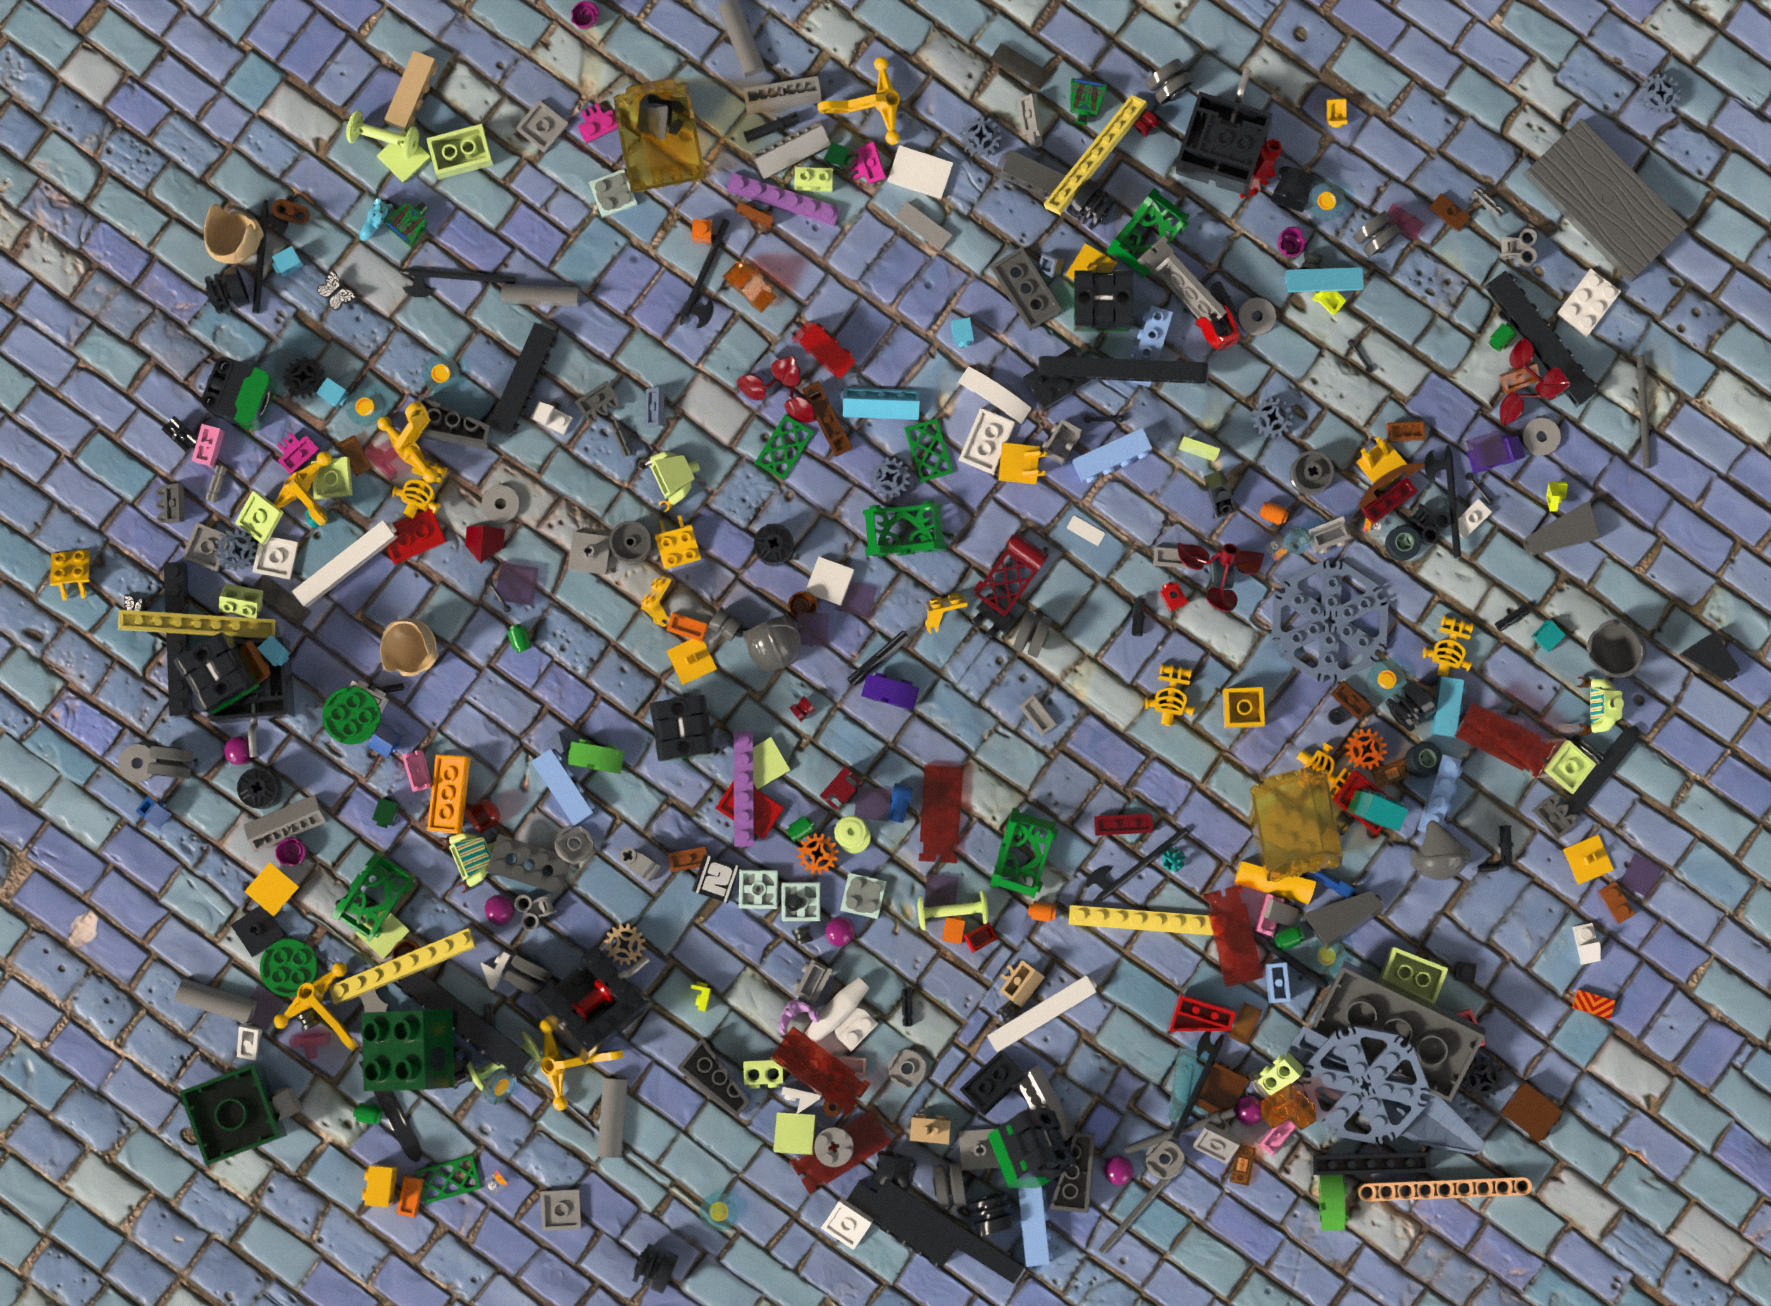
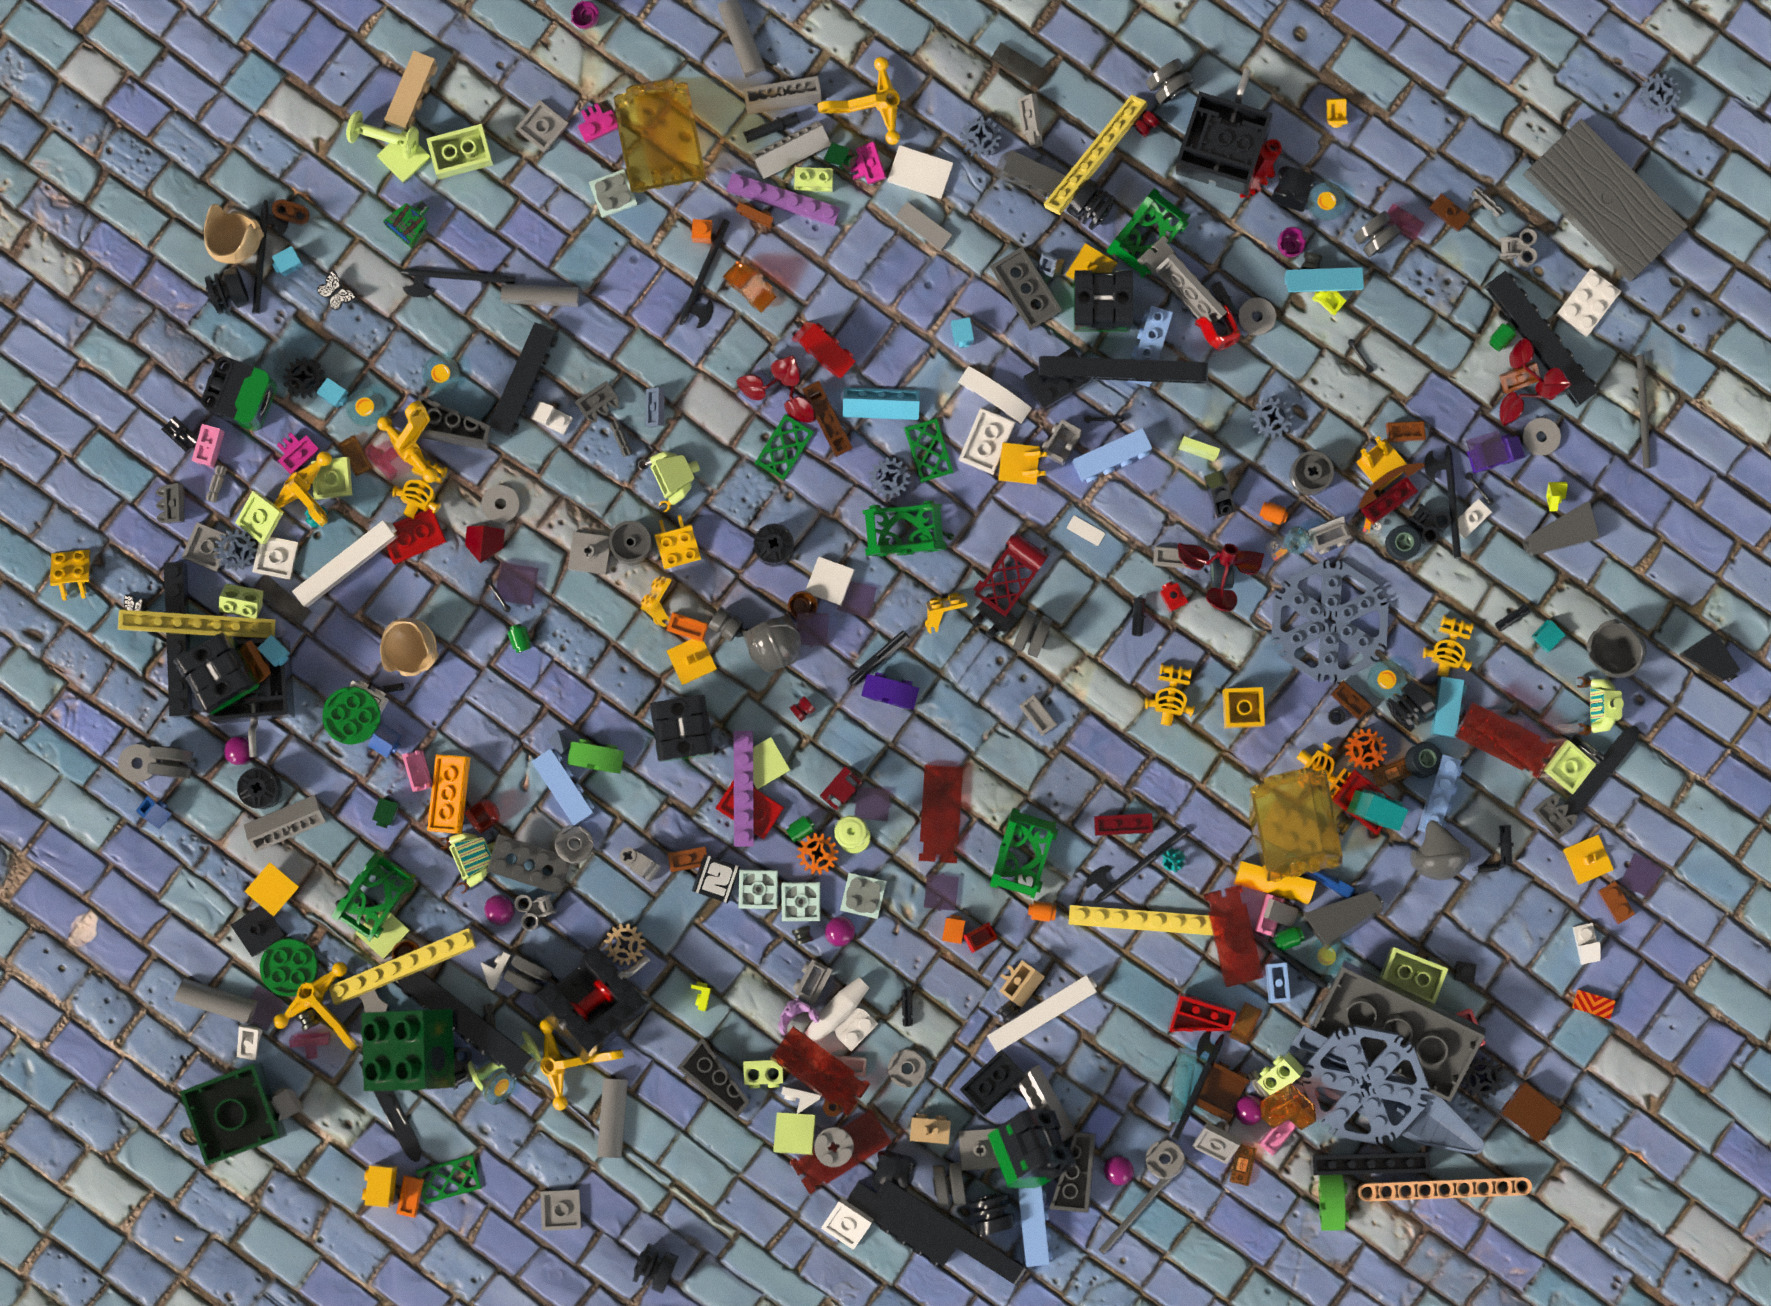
magenta hair [275,837,307,866] -> none
green brick [353,1102,383,1125] -> none
medium azure animal [359,197,393,241] -> none
clear tile [482,1169,510,1197] -> none
black piece [637,93,685,140] -> none
clear light blue tile [699,1192,738,1232] -> none
black axle [784,894,802,912] -> none
blue piece [887,783,914,823] -> none
yellowish green hose [917,890,989,930] -> none
torso [1070,78,1107,125] -> none
dark grey bar [1124,1108,1236,1155] -> none

